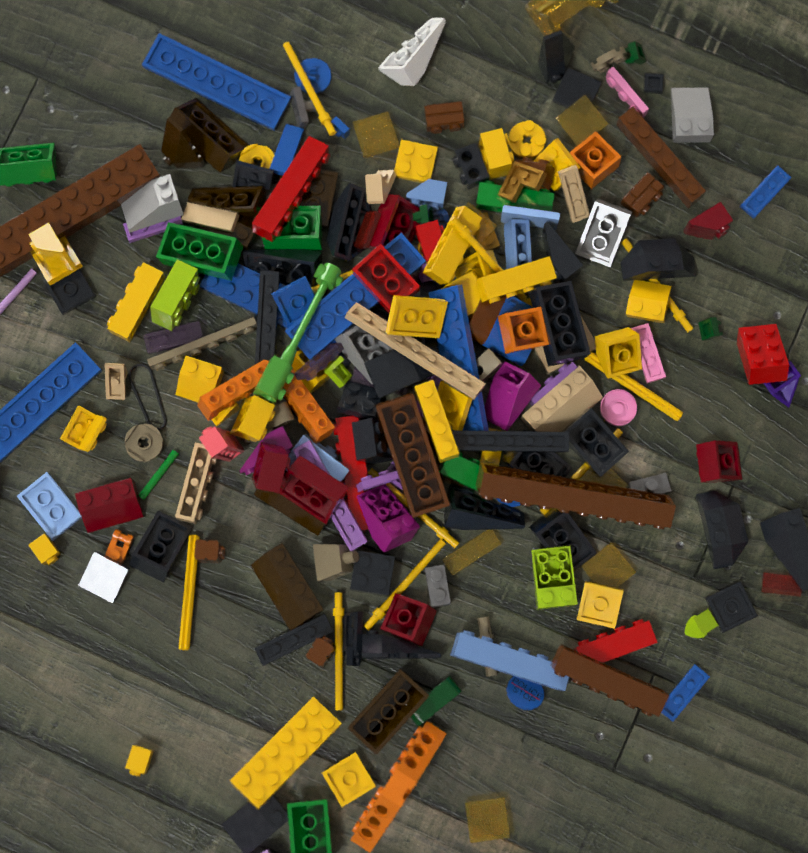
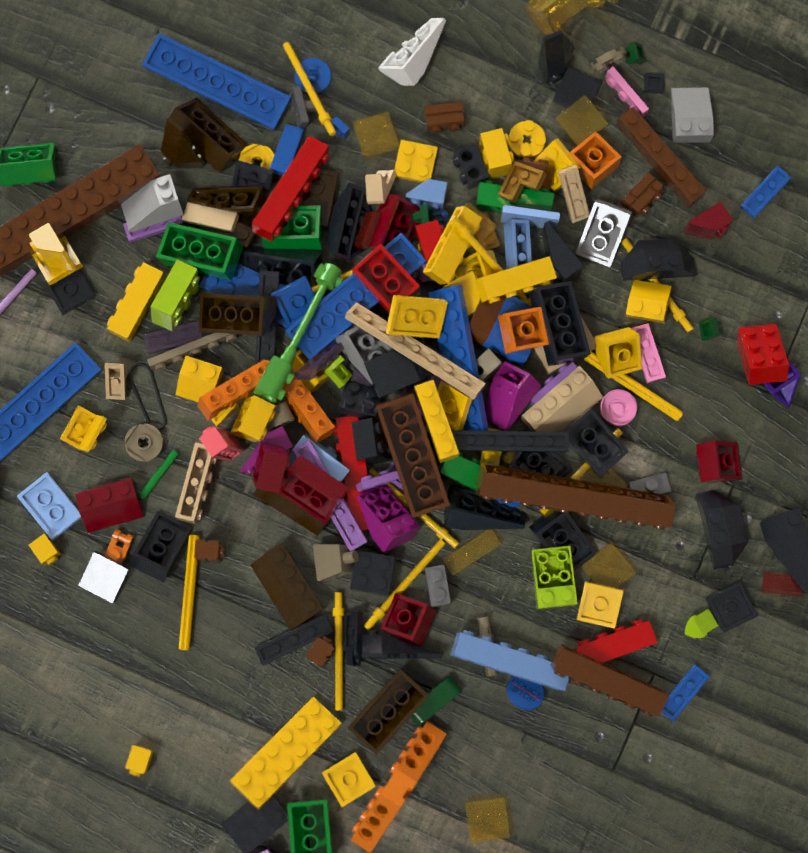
none -> dark brown slope [199,293,276,336]

